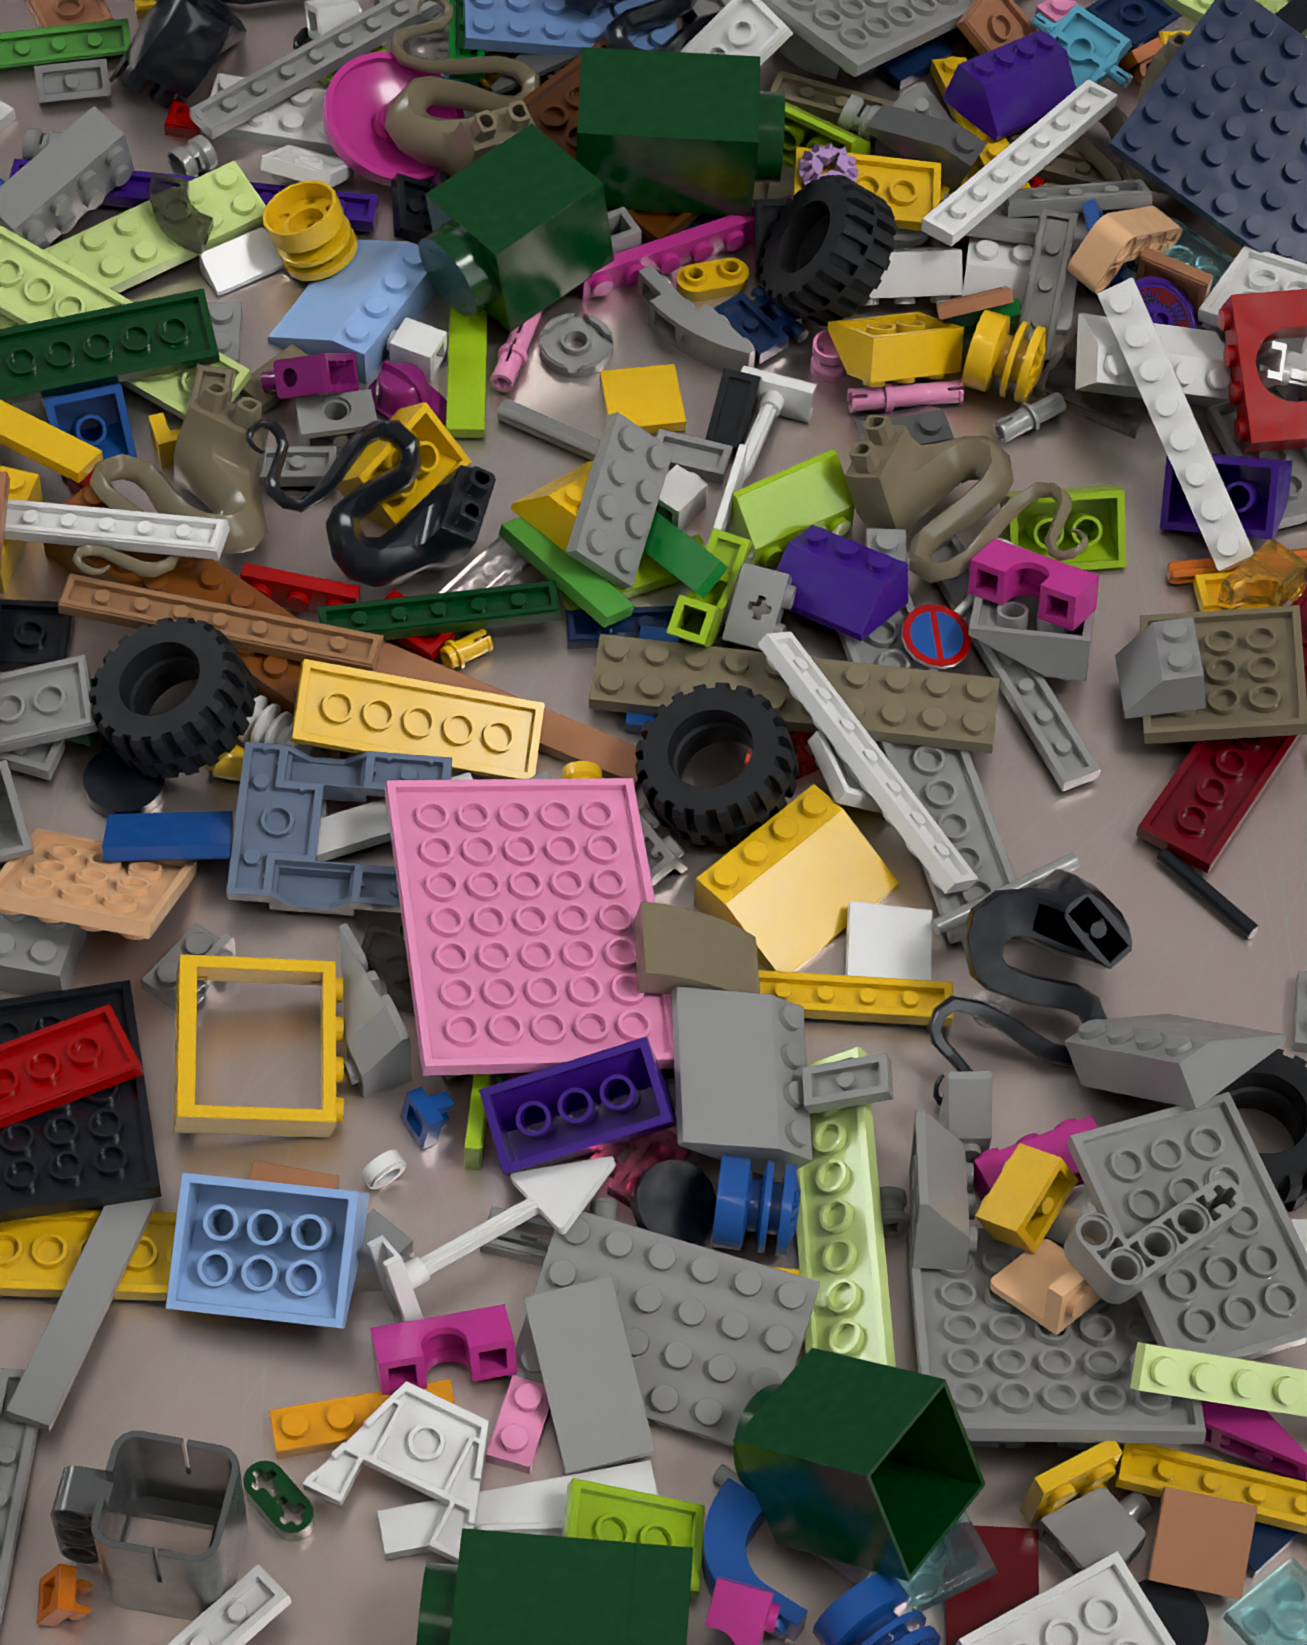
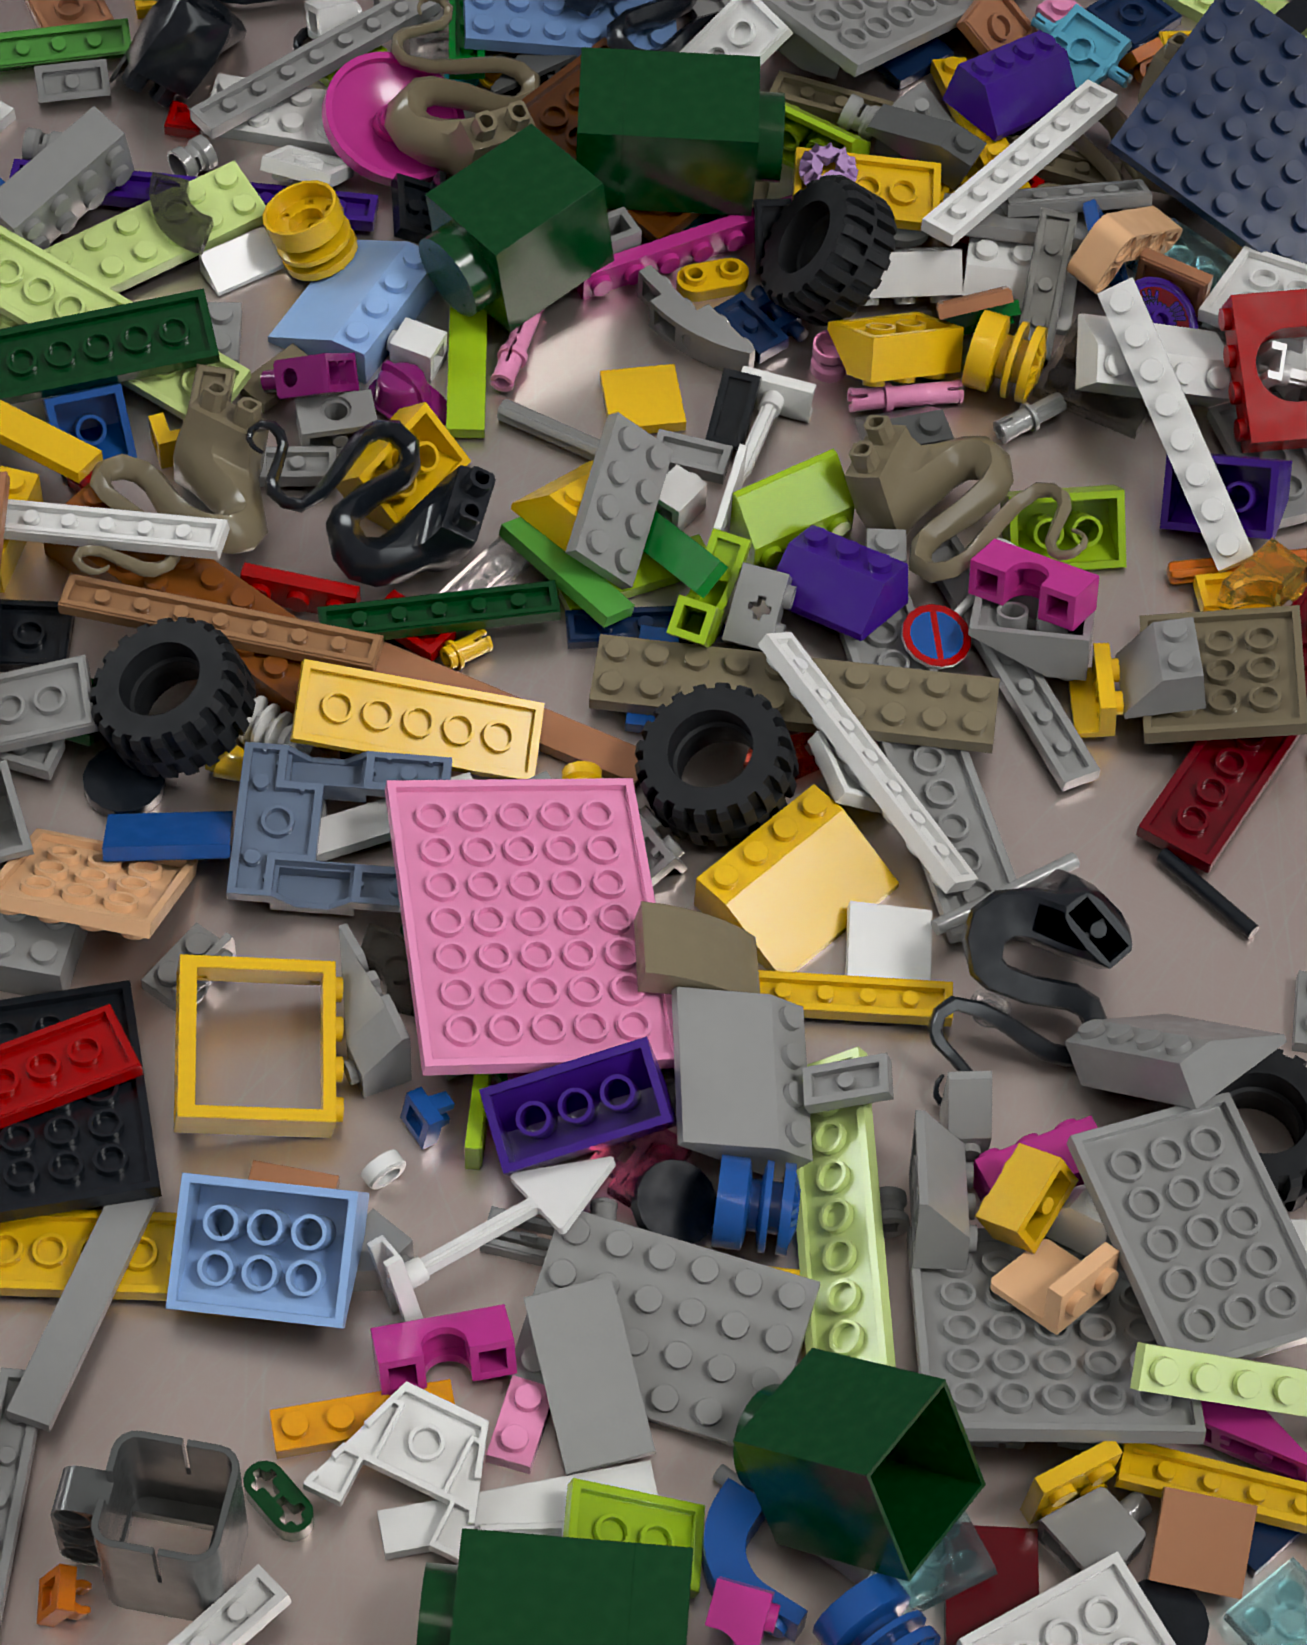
light grey tile [538,313,613,378] -> none
light grey beam [1064,1178,1245,1304] -> none
none -> yellow bracket [1068,643,1124,738]

